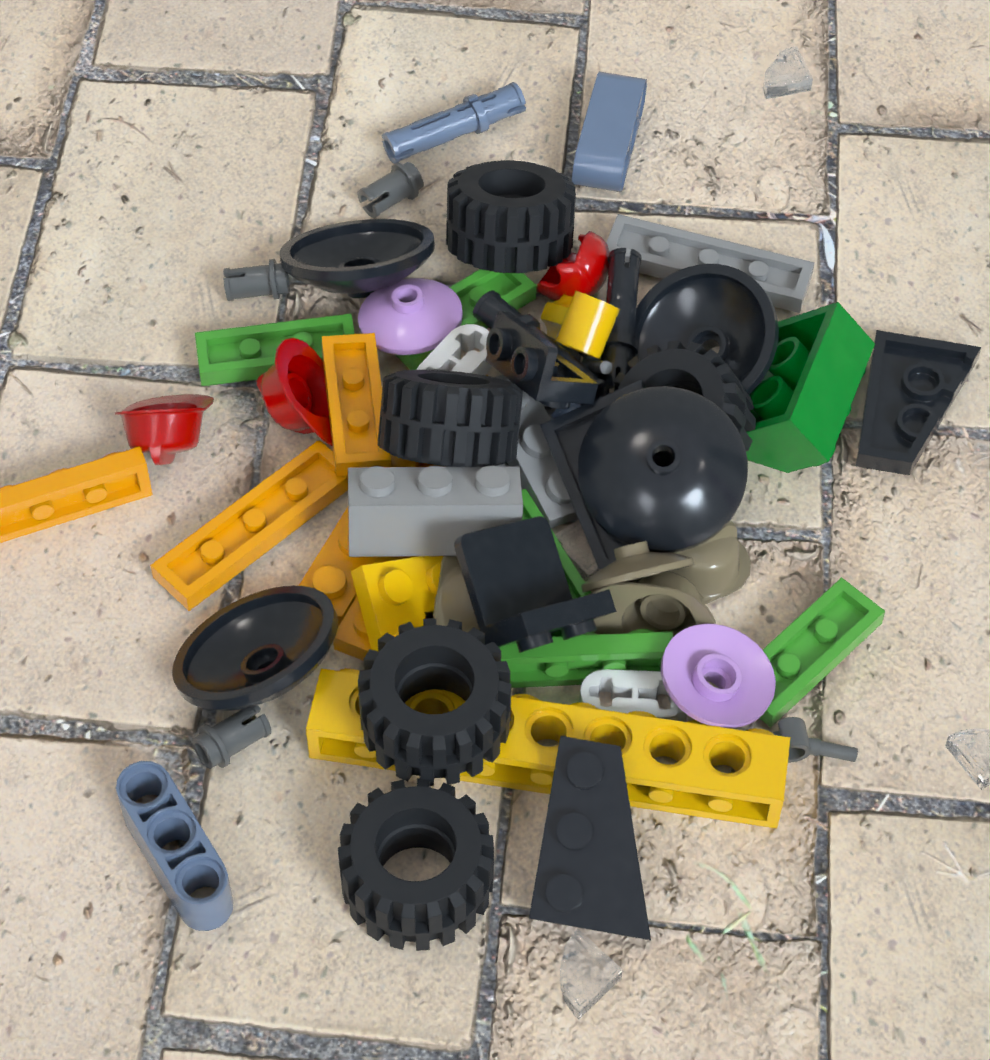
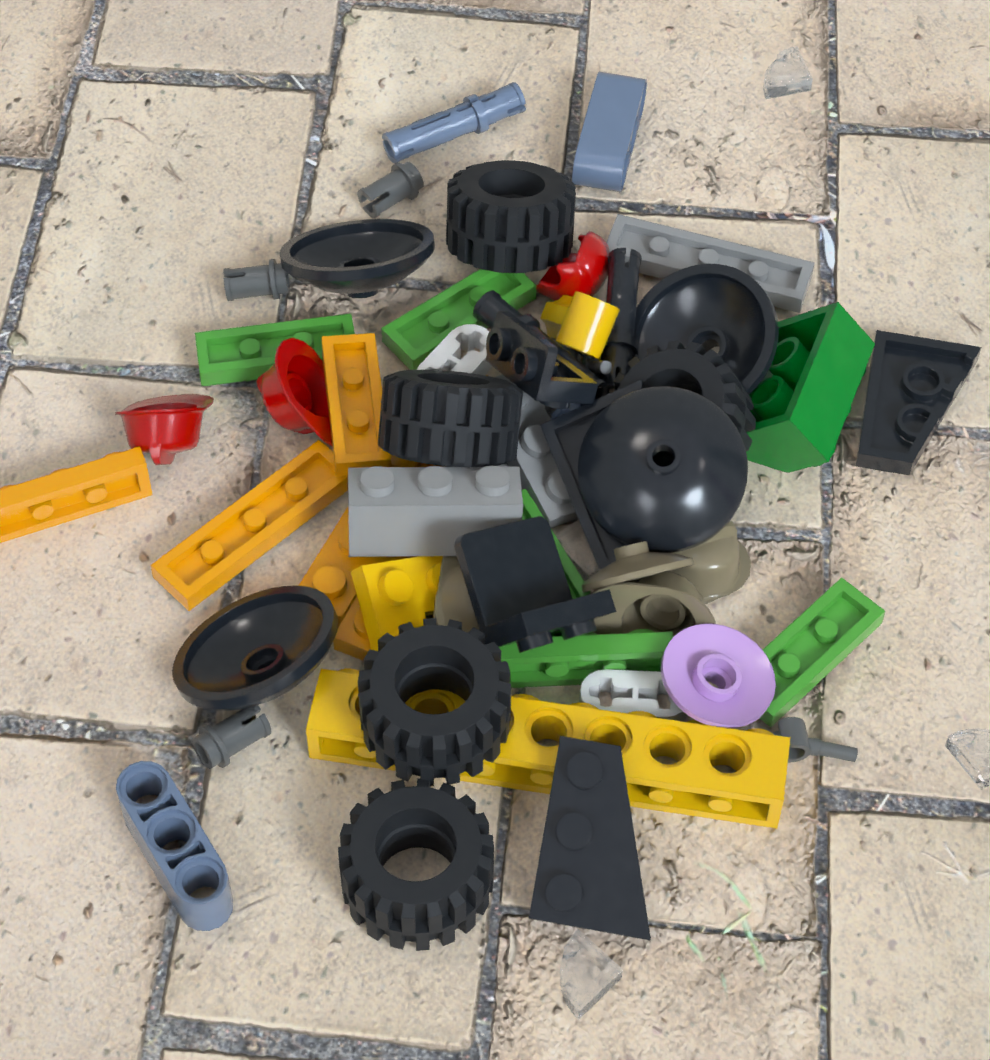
lavender dish [358,278,463,355] -> none

